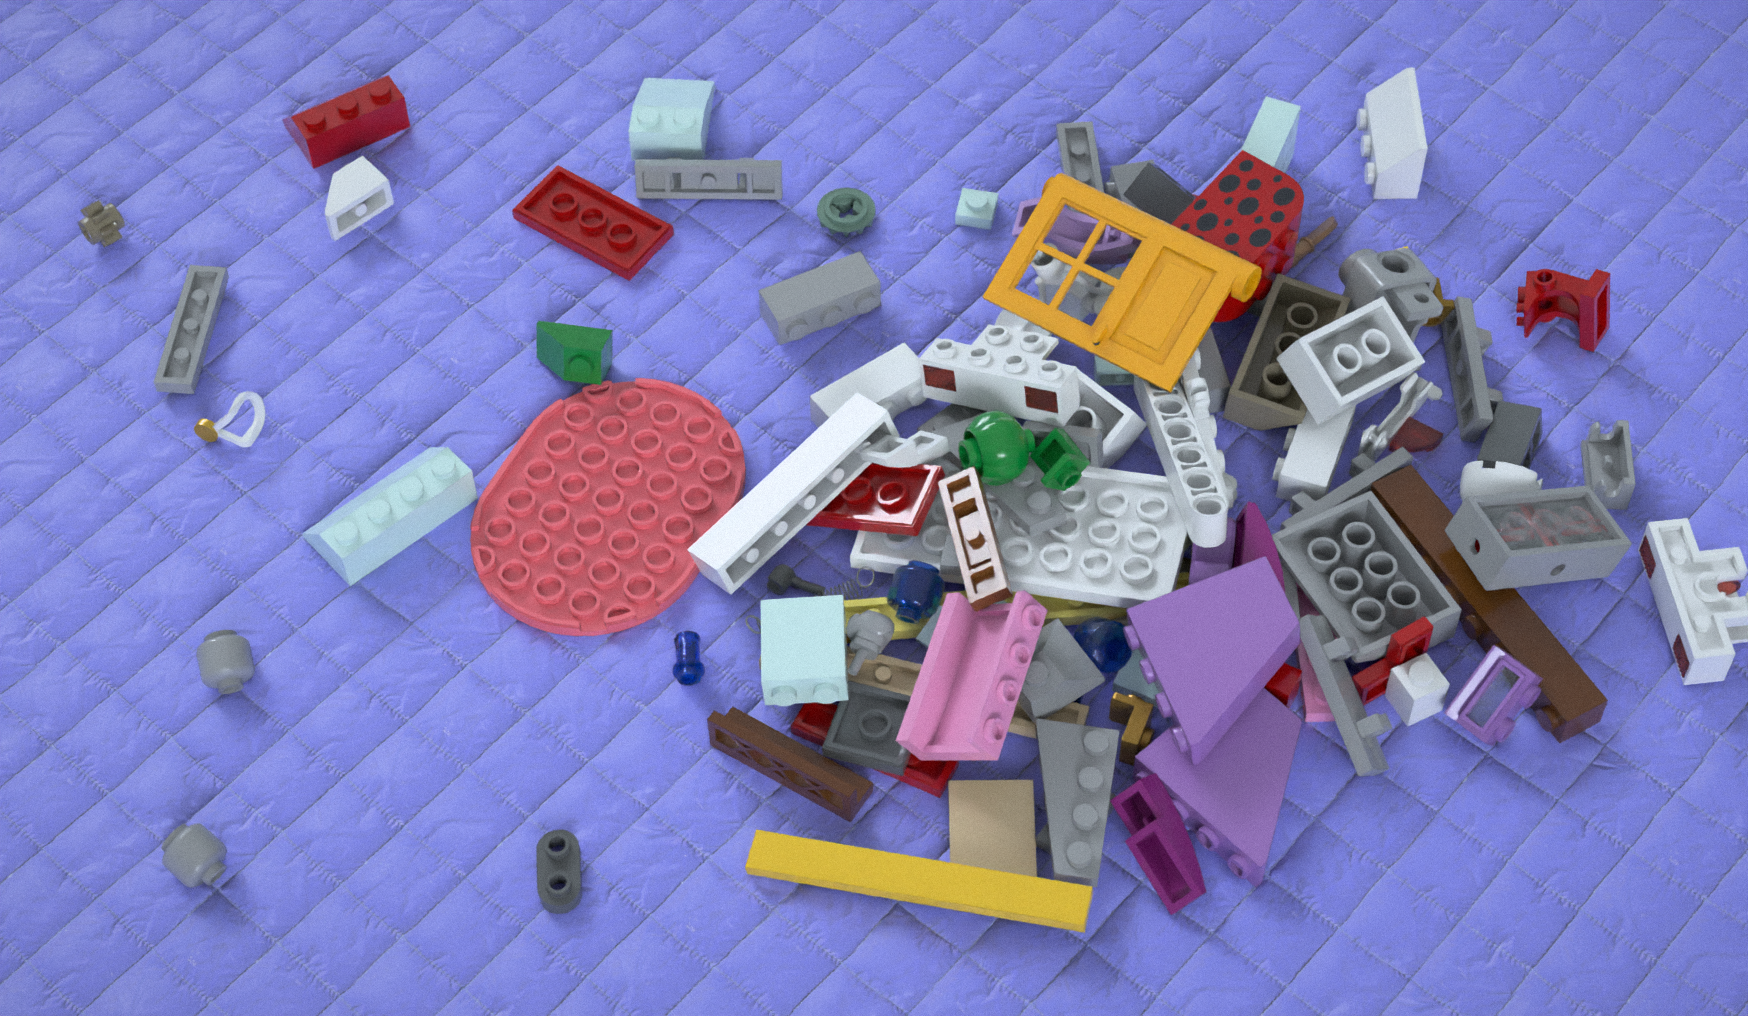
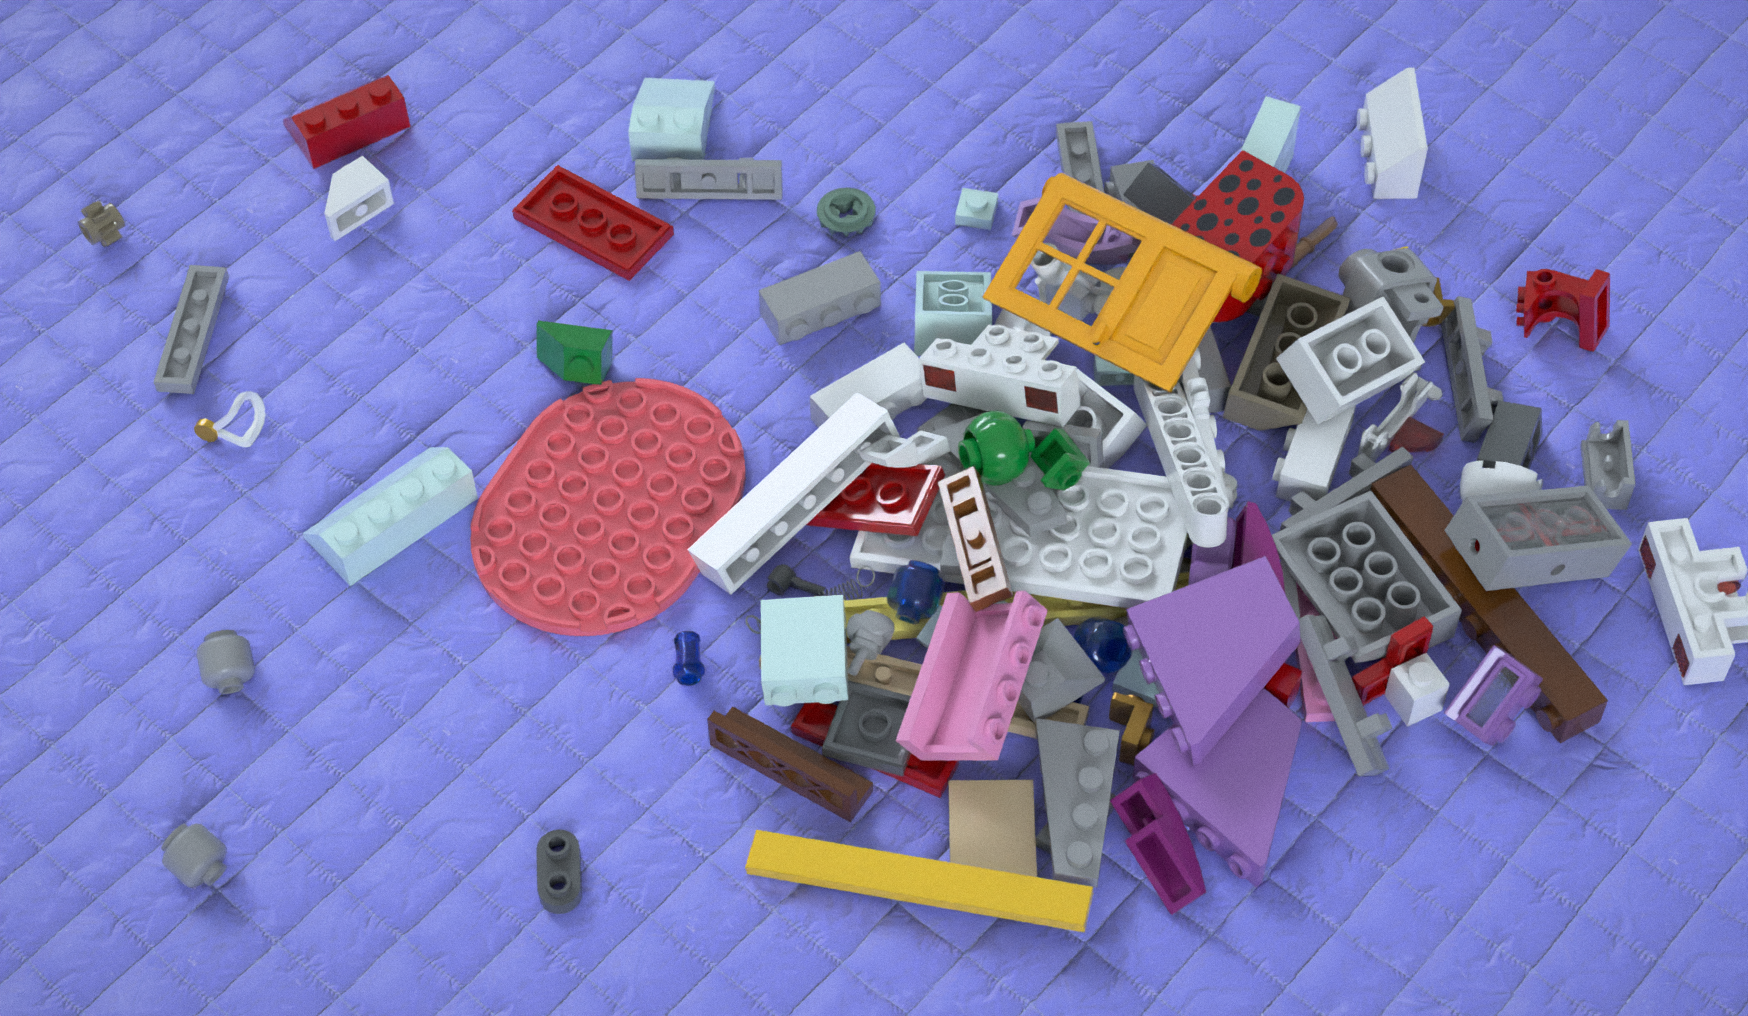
none -> light aqua slope [914,271,992,356]

